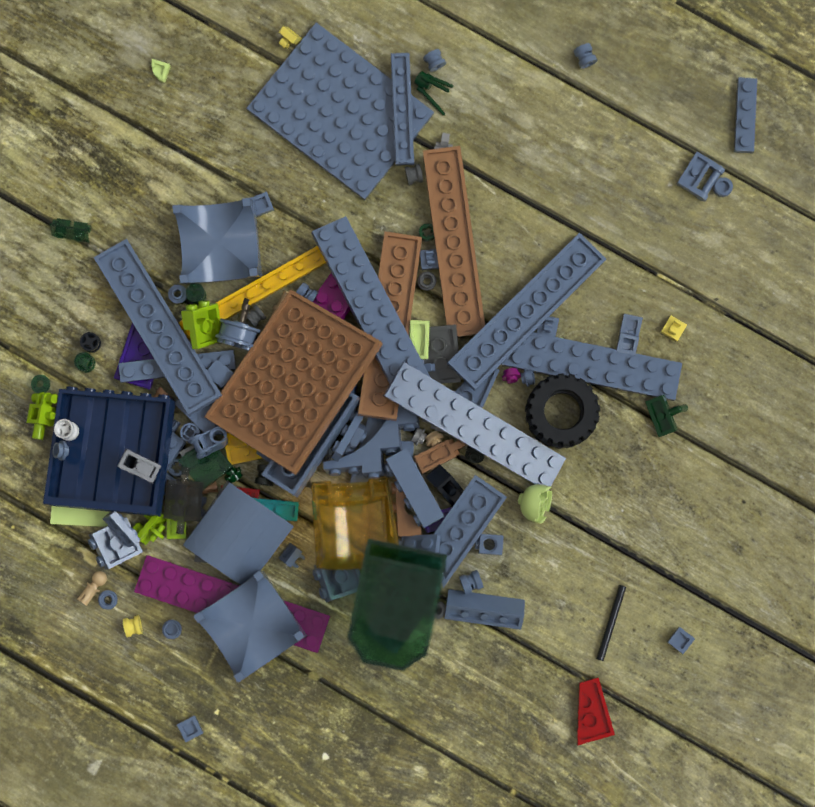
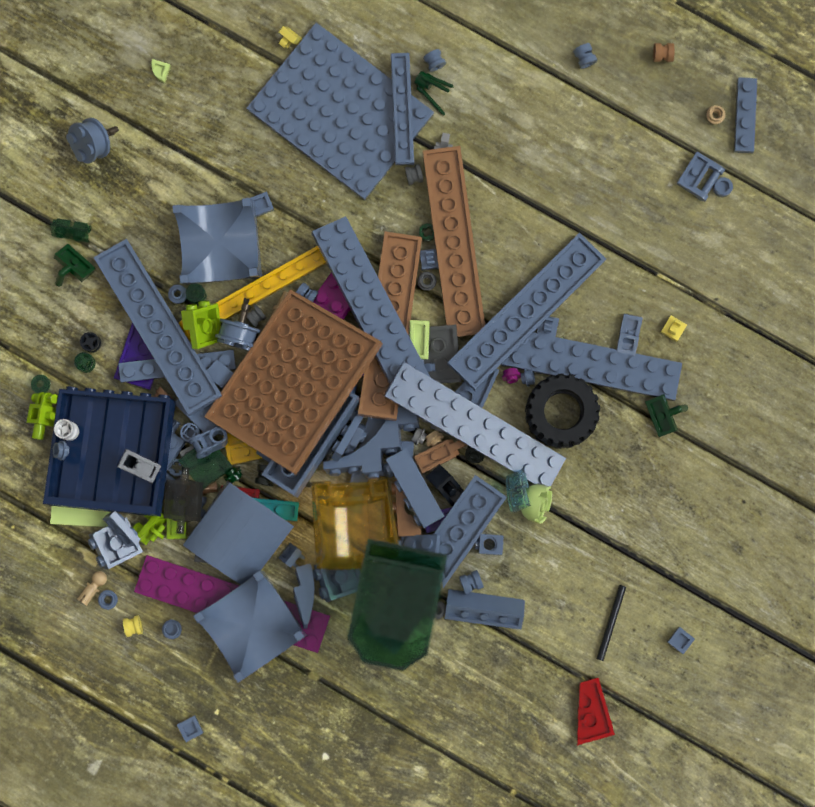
none -> dark green plate [54,244,96,287]
none -> sand blue wheel [66,118,119,164]
none -> sand blue slope [293,563,314,629]
none -> clear light blue slope [506,469,531,512]
none -> medium nougat wheel [653,43,675,62]
none -> tan plate [706,105,726,124]

